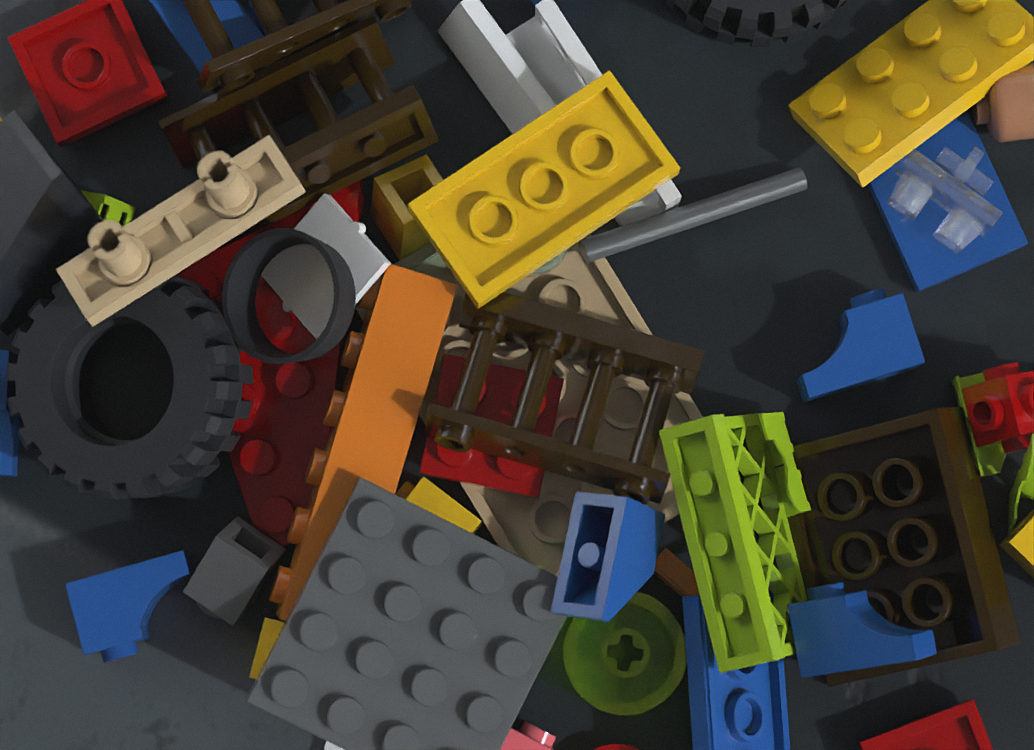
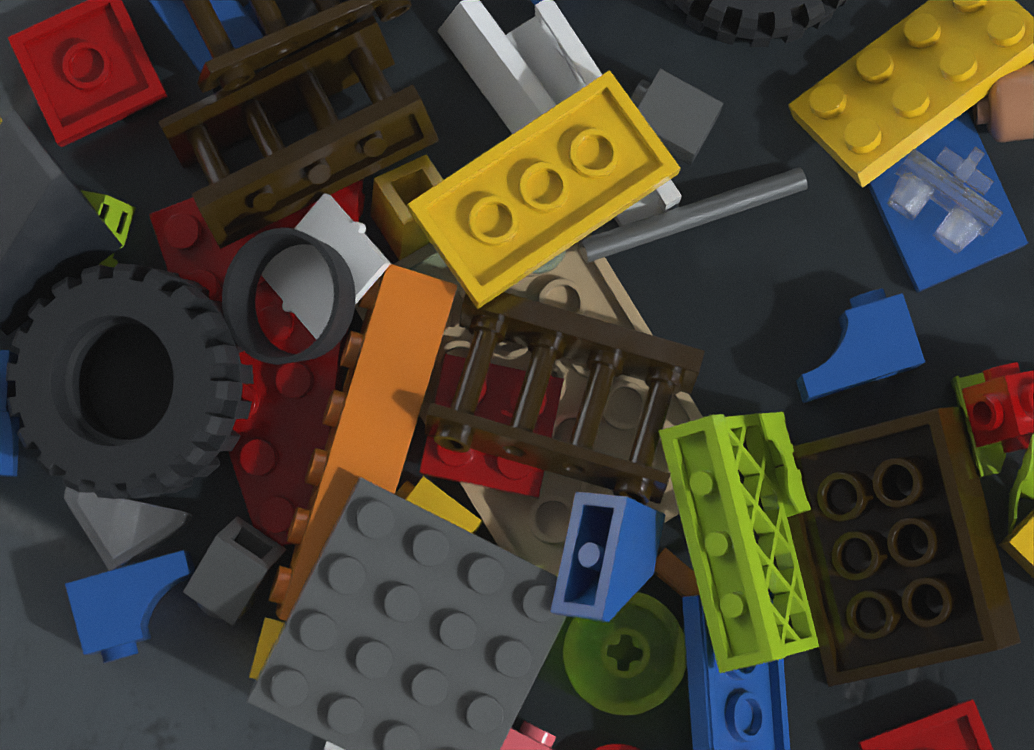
tan plate [56,135,306,326] -> none
blue arch [788,582,937,678] -> none
none -> clear slope [64,487,193,571]
none -> dark grey brick [630,68,723,166]

